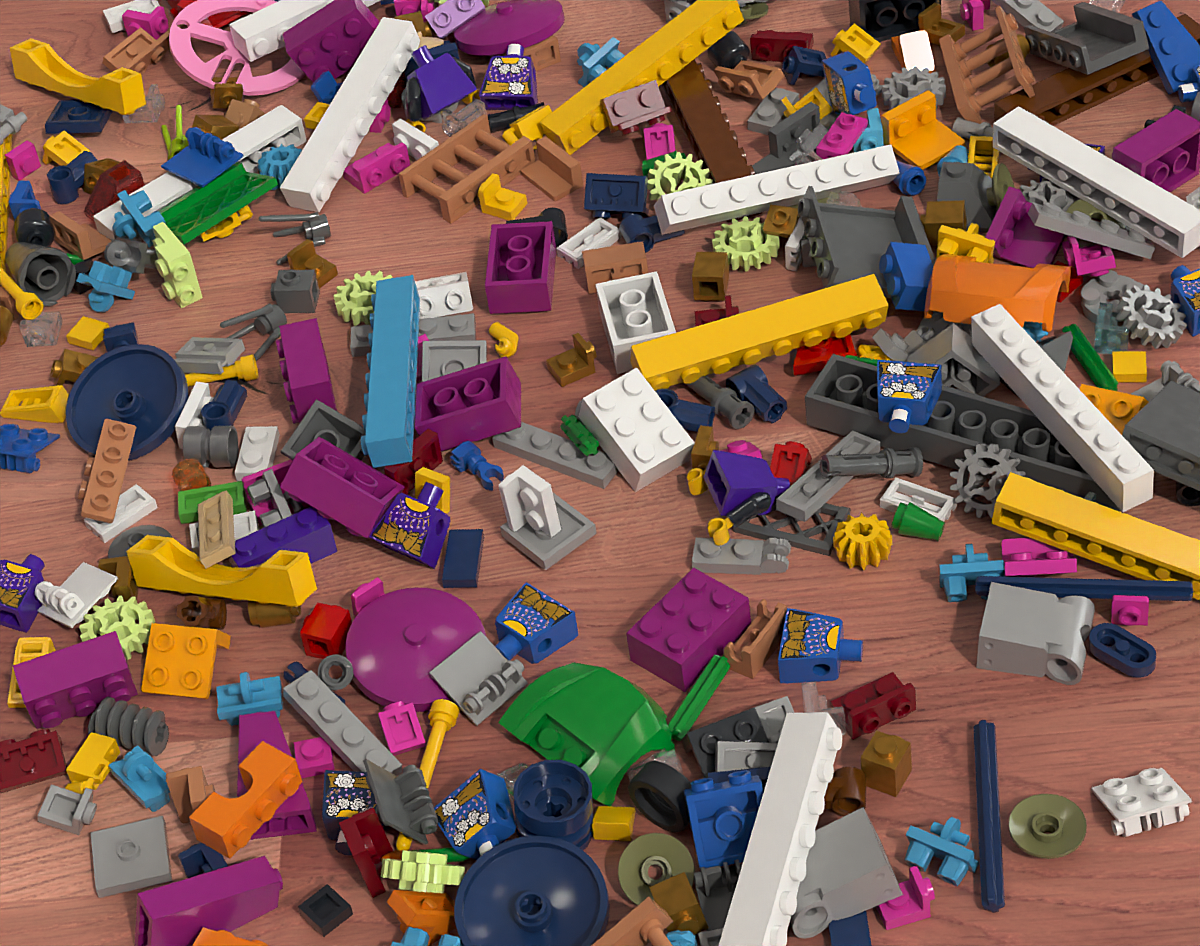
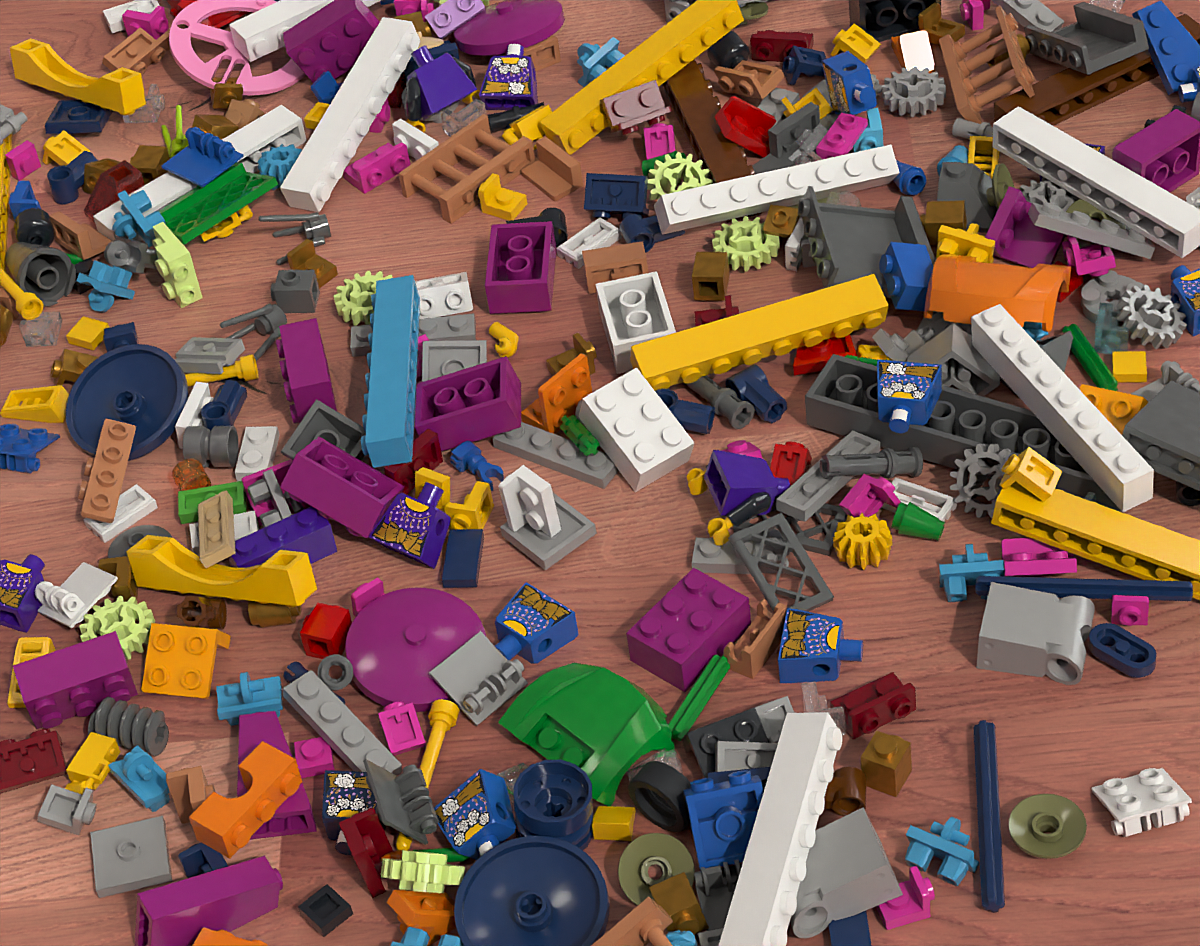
pearl gold bracket [691,425,719,471] -> none
light orange bracket [881,90,966,170] -> none
none -> pearl gold brick [128,145,170,190]
none -> yellow bracket [444,481,494,530]
none -> orange bracket [521,353,593,434]
none -> red bracket [714,96,776,157]
none -> dark grey window [728,513,834,612]
none -> dark pink bracket [839,474,901,518]
none -> yellow bracket [999,447,1062,502]

